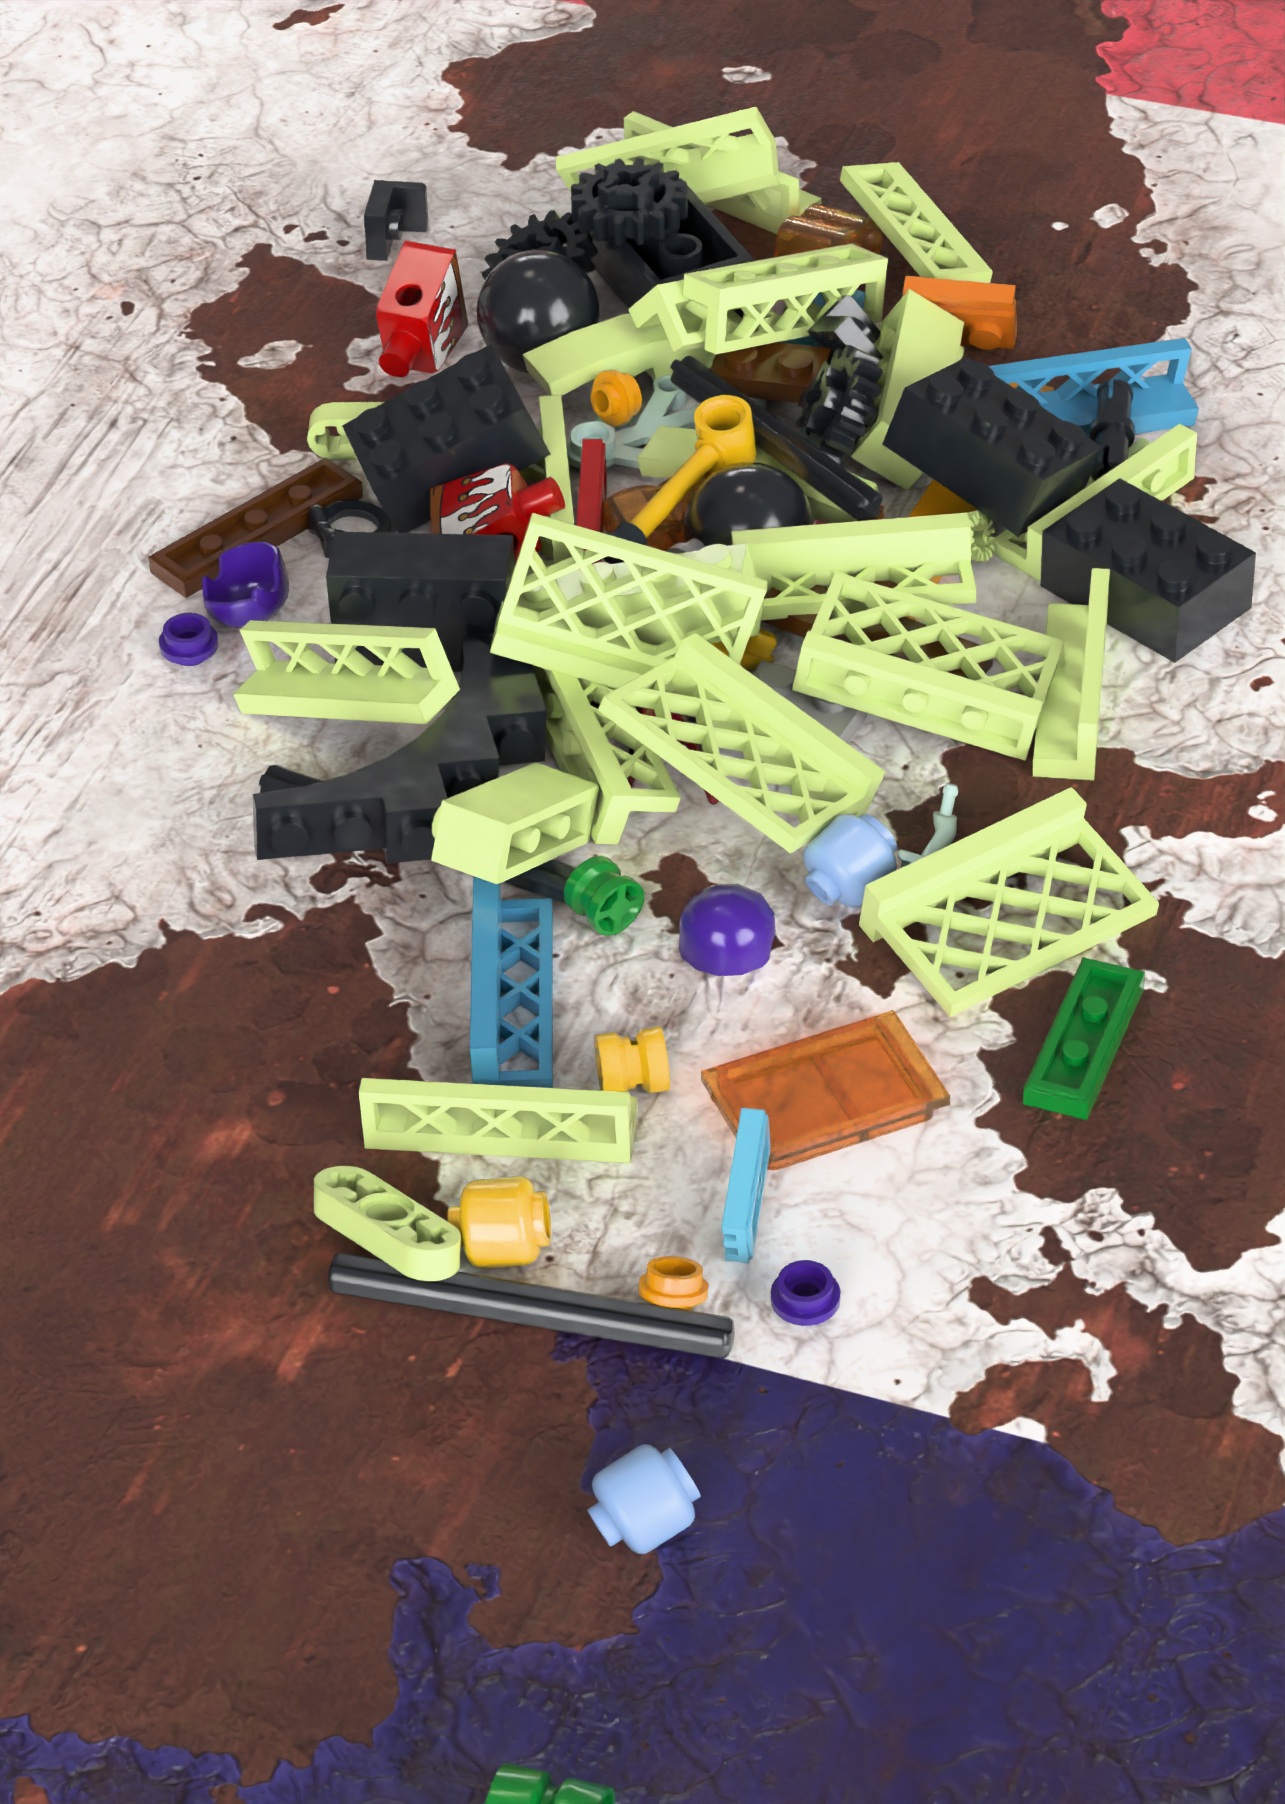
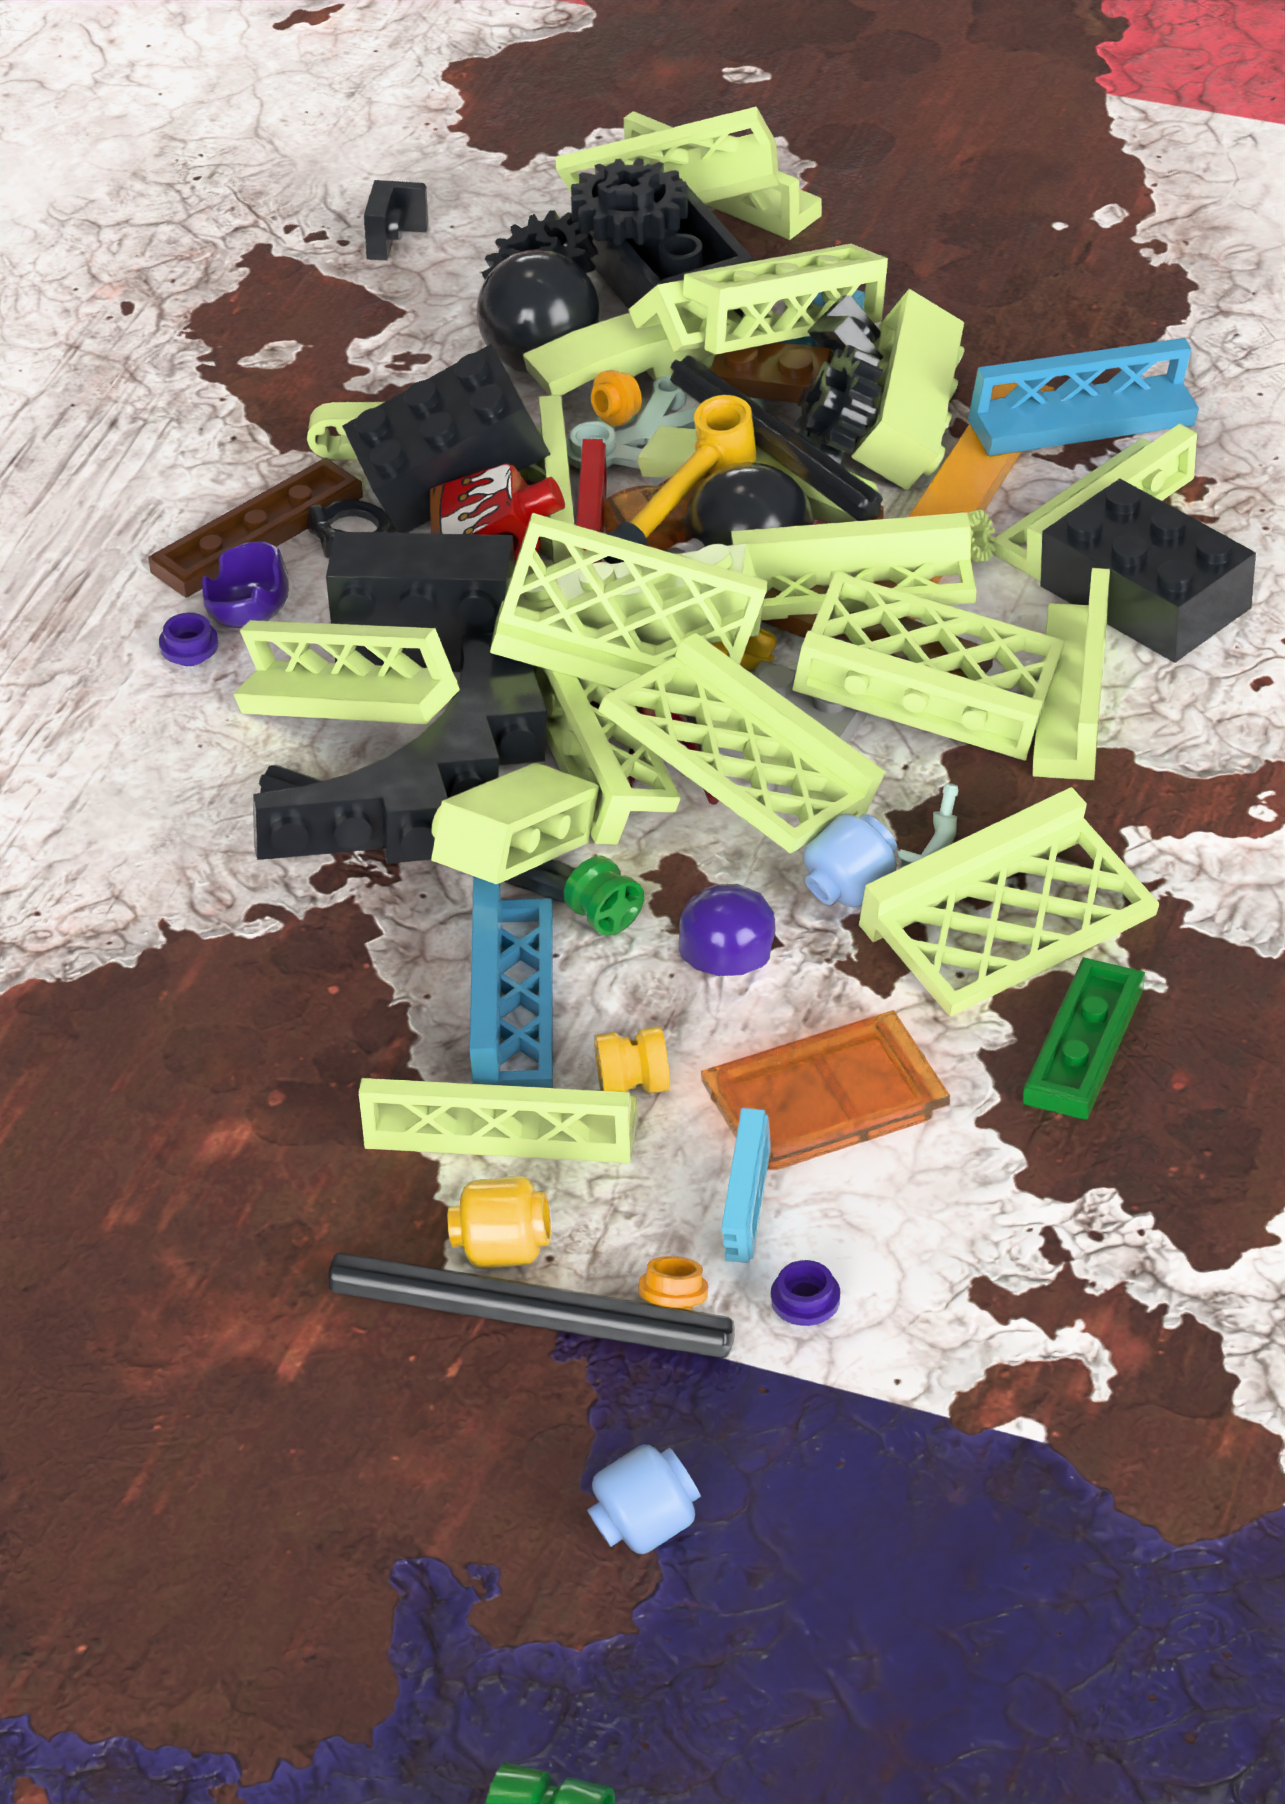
yellowish green beam [314,1166,461,1281] -> none
red torso [376,240,468,378] -> none
clear orange brick [774,203,882,258] -> none
yellowish green fence [840,162,993,283] -> none
black brick [882,357,1103,537] -> none
orange plate [902,276,1017,350] -> none
black pin [1089,379,1135,482] -> none

